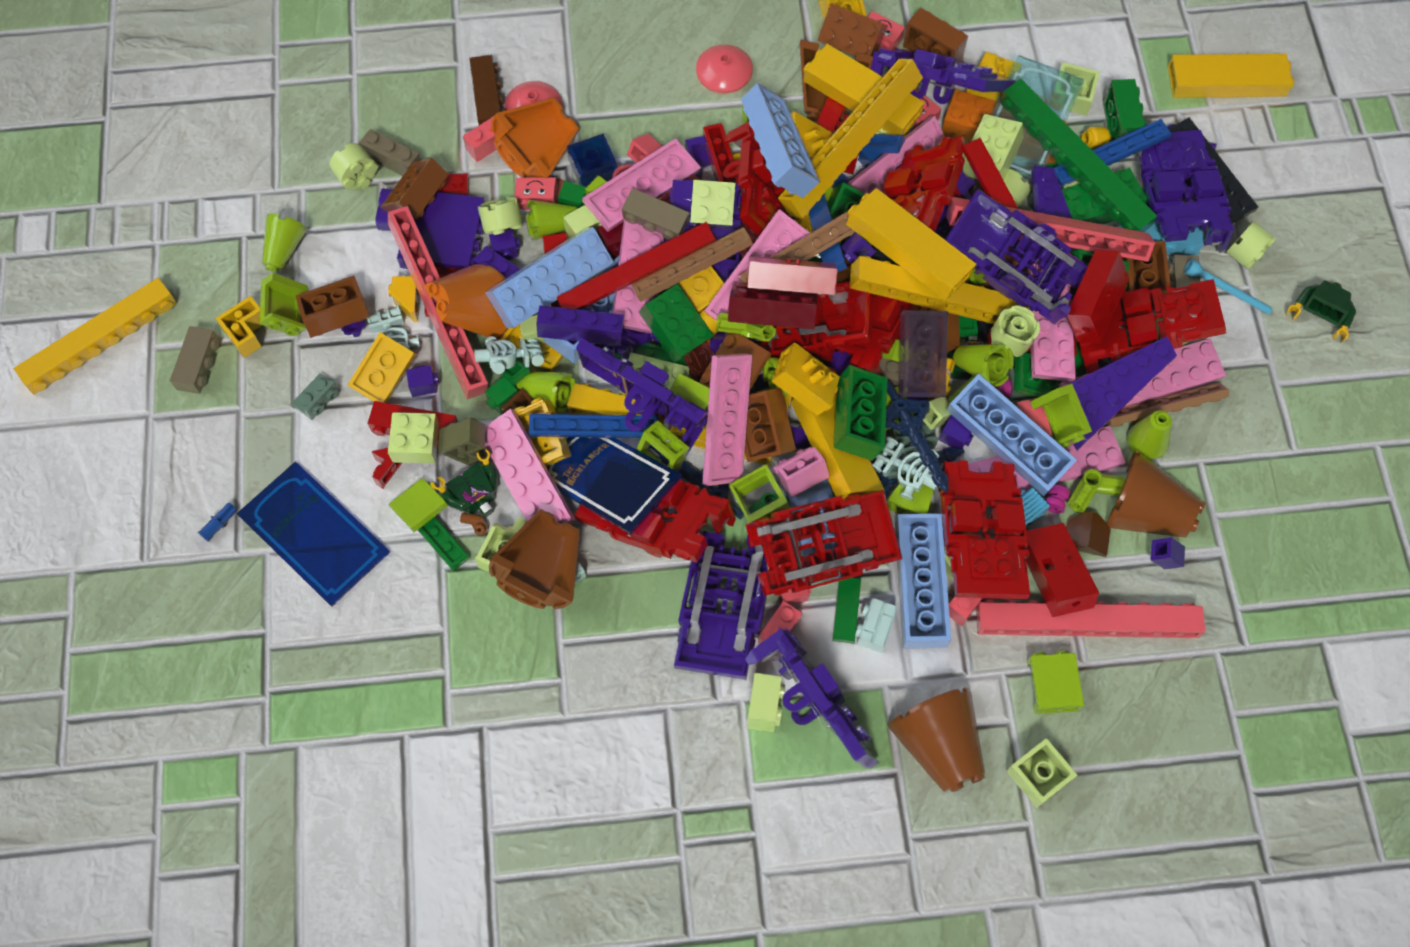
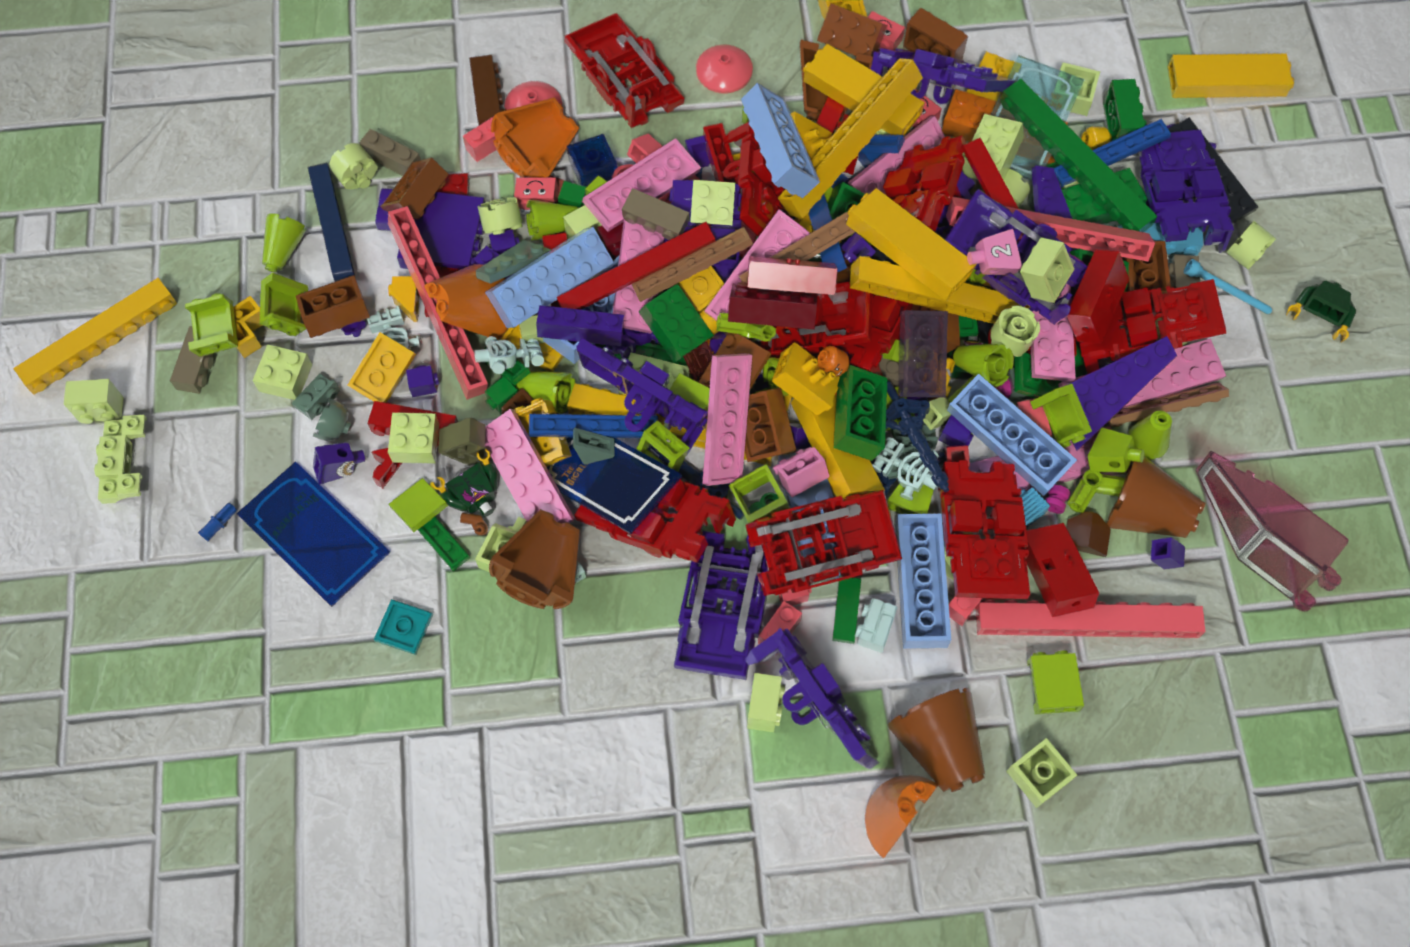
none -> yellowish green brick [64,379,124,424]
none -> yellowish green bracket [94,415,147,504]
none -> lime panel [185,293,238,357]
none -> yellowish green brick [252,344,312,400]
none -> dark blue beam [308,162,355,282]
none -> sand green cylinder [313,398,351,441]
none -> dark purple torso [313,442,365,485]
none -> teal tile [374,599,433,655]
none -> sand green wing [476,240,551,283]
none -> red piece [564,13,684,128]
none -> sand green slope [573,428,615,465]
none -> orange head [817,346,849,377]
none -> orange cone [865,775,939,859]
none -> red brick [944,445,970,467]
none -> bright pink torso [967,229,1022,275]
none -> yellowish green brick [1020,238,1074,303]
none -> lime torso [1088,428,1144,472]
none -> clear pink windscreen [1195,451,1348,612]

